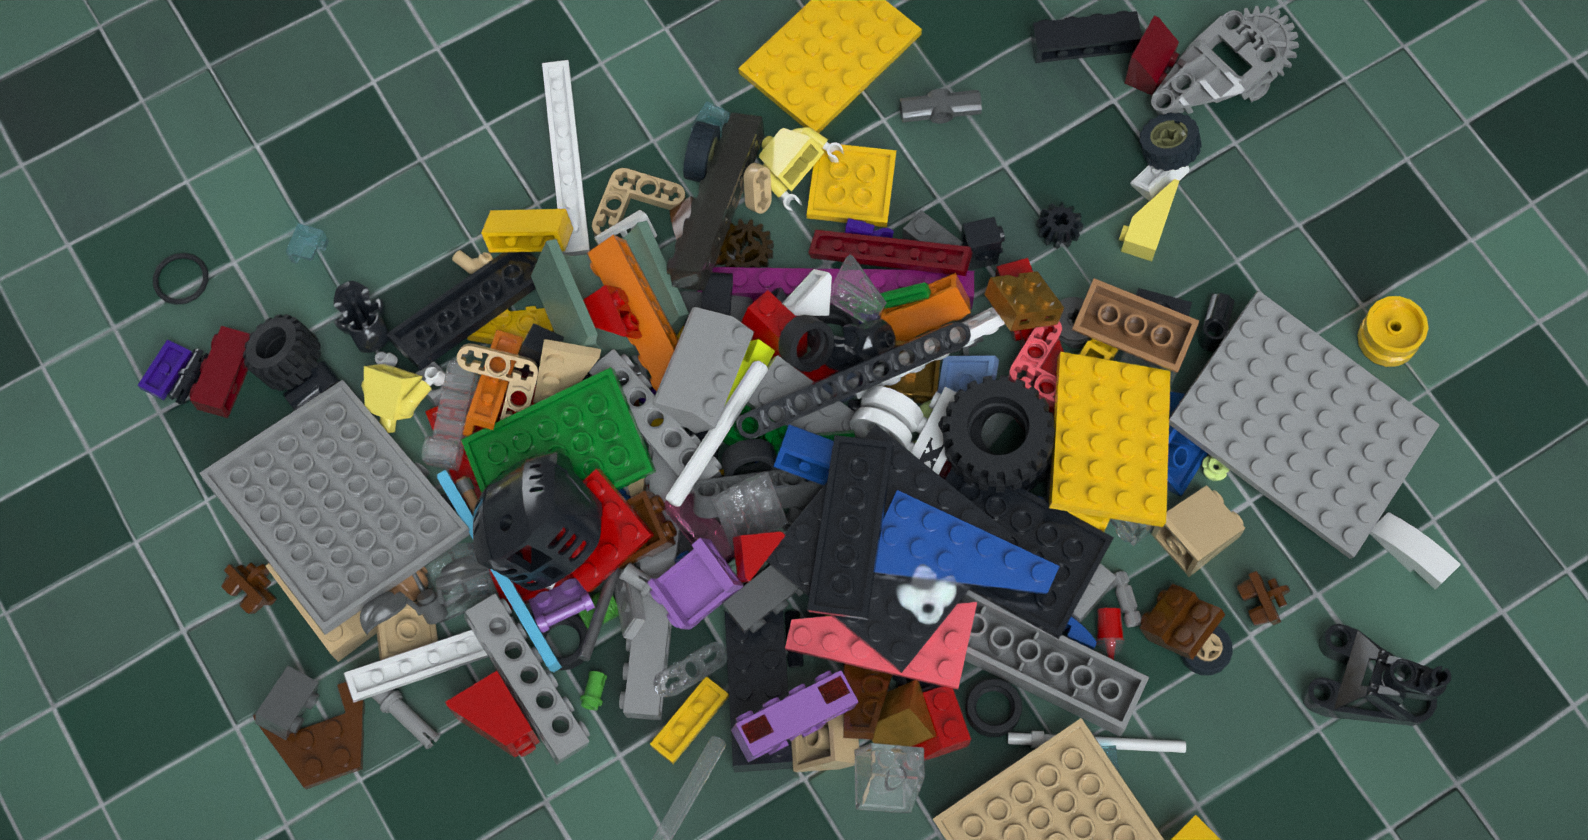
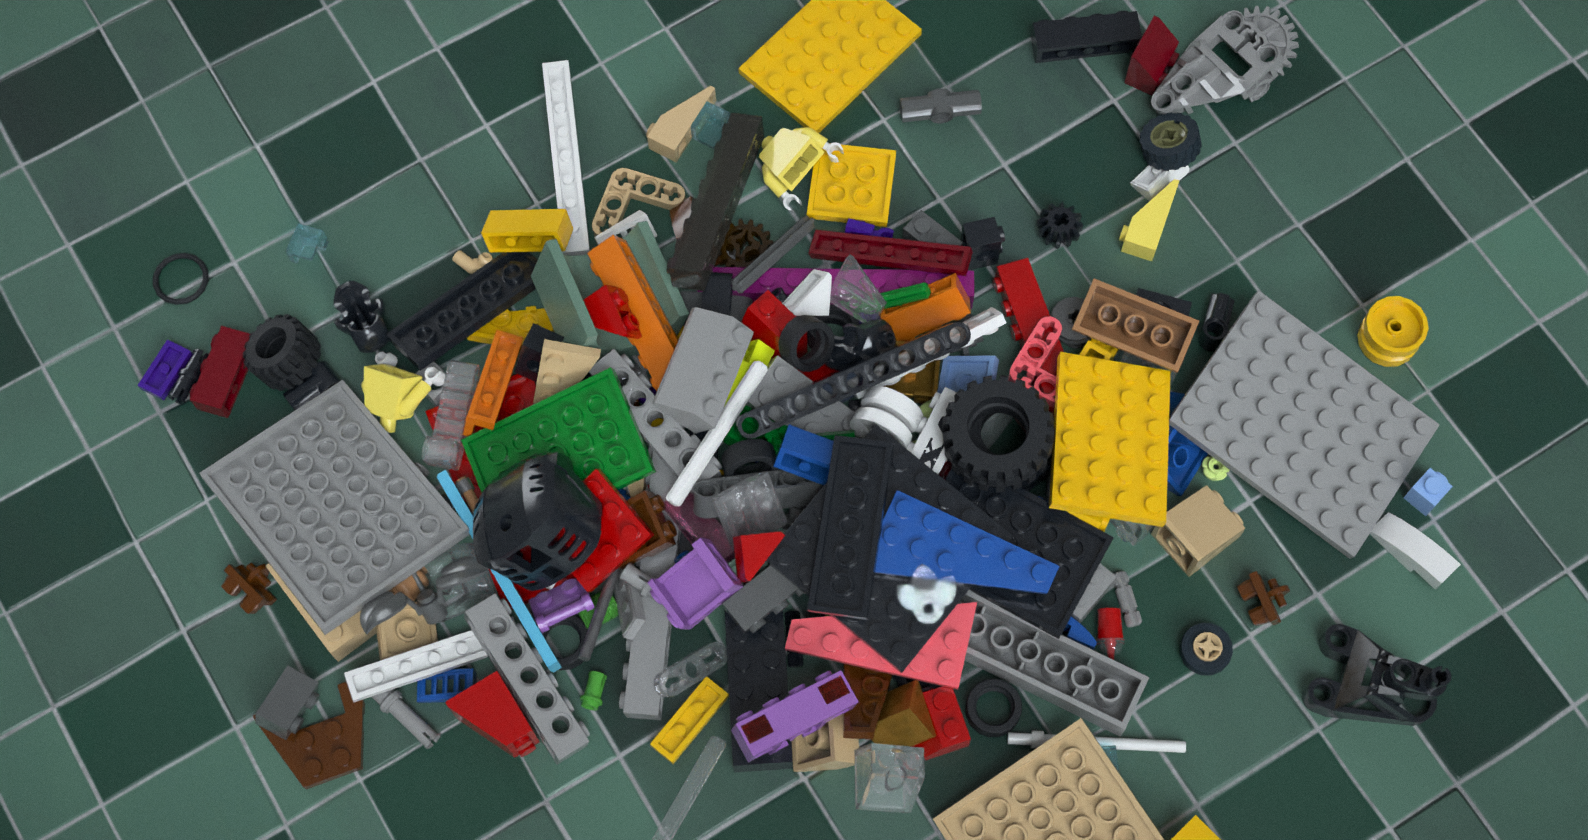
tan beam [457,343,539,421] -> none
black wheel [683,121,720,184] -> none
tan beam [744,163,772,214] -> none
pearl gold piece [984,271,1064,331] -> none
reddish brown plate [1140,583,1225,660] -> none
none -> blue slope [417,668,477,703]
none -> tan slope [646,86,716,163]
none -> dark grey axle [731,215,815,293]
none -> light blue brick [1404,468,1453,516]

